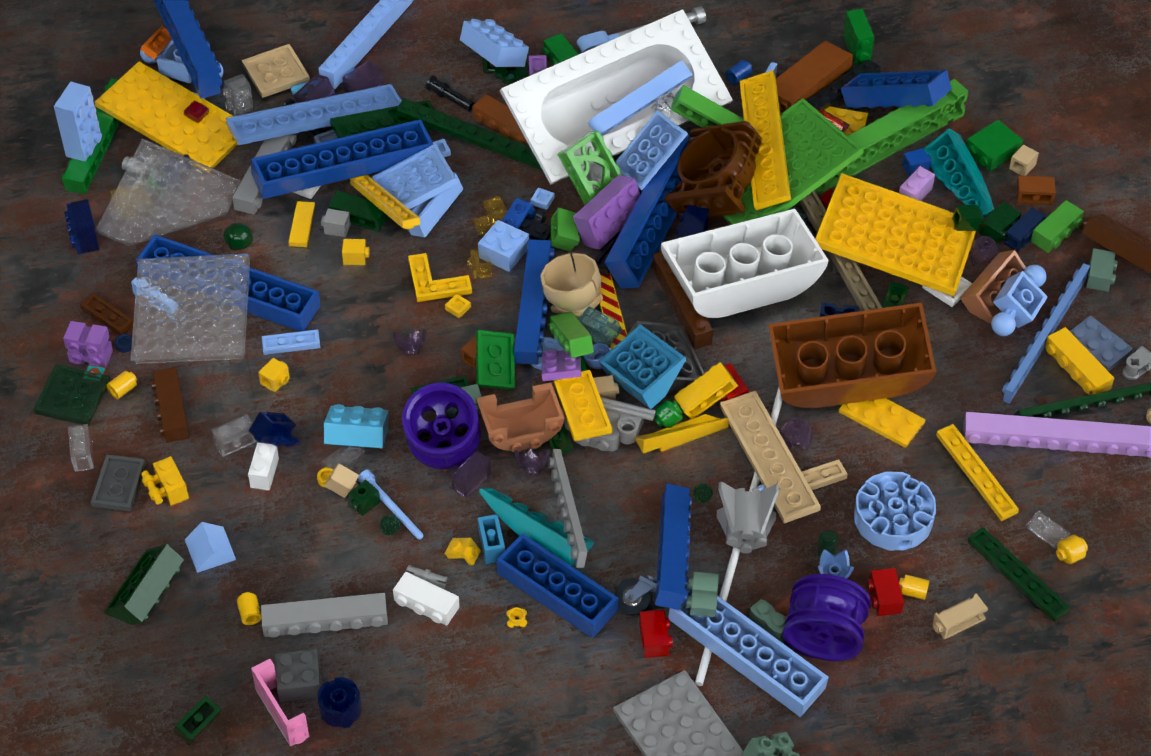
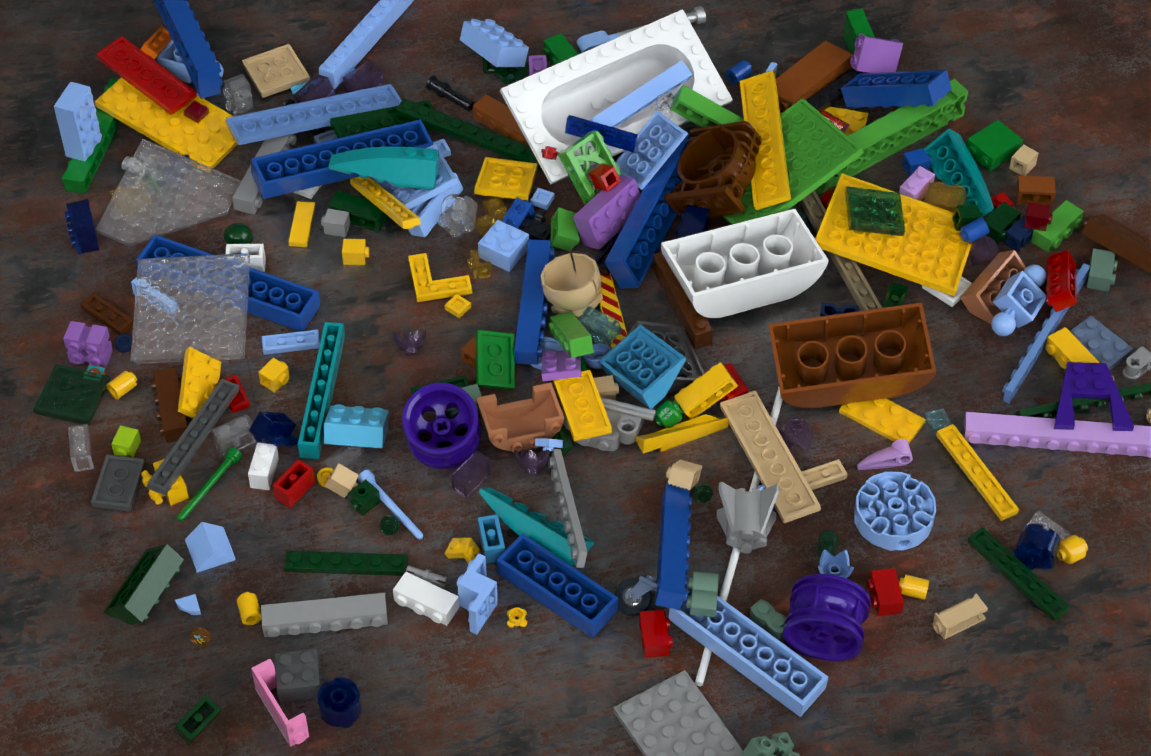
none -> red plate [96,36,197,115]
none -> lime brick [111,425,141,458]
none -> dark grey plate [147,379,239,495]
none -> light blue tile [175,594,201,615]
none -> green piece [177,447,243,521]
none -> yellow plate [178,347,221,419]
none -> clear orange tile [189,627,211,646]
none -> red plate [218,375,250,413]
none -> white brick [225,244,266,272]
none -> red brick [272,459,315,508]
none -> dark green plate [284,551,408,576]
none -> teal brick [298,322,345,460]
none -> teal wedge [328,147,439,190]
none -> clear brick [438,194,478,237]
none -> light blue bracket [457,553,498,635]
none -> yellow plate [474,157,538,201]
none -> light blue plate [535,438,563,451]
none -> red plate [541,146,559,160]
none -> clear blue plate [565,115,638,152]
none -> red brick [589,163,621,192]
none -> tan brick [666,460,702,490]
none -> clear green plate [845,187,905,236]
none -> medium lavender panel [850,33,903,73]
none -> lavender piece [857,439,913,470]
none -> clear yellow brick [924,182,967,213]
none -> clear light blue plate [925,408,951,432]
none -> blue brick [959,217,989,244]
none -> red plate [991,192,1014,210]
none -> clear blue brick [1014,524,1060,570]
none -> dark red brick [1024,202,1053,231]
none -> red brick [1046,249,1077,312]
none -> dark purple wing [1054,362,1134,431]

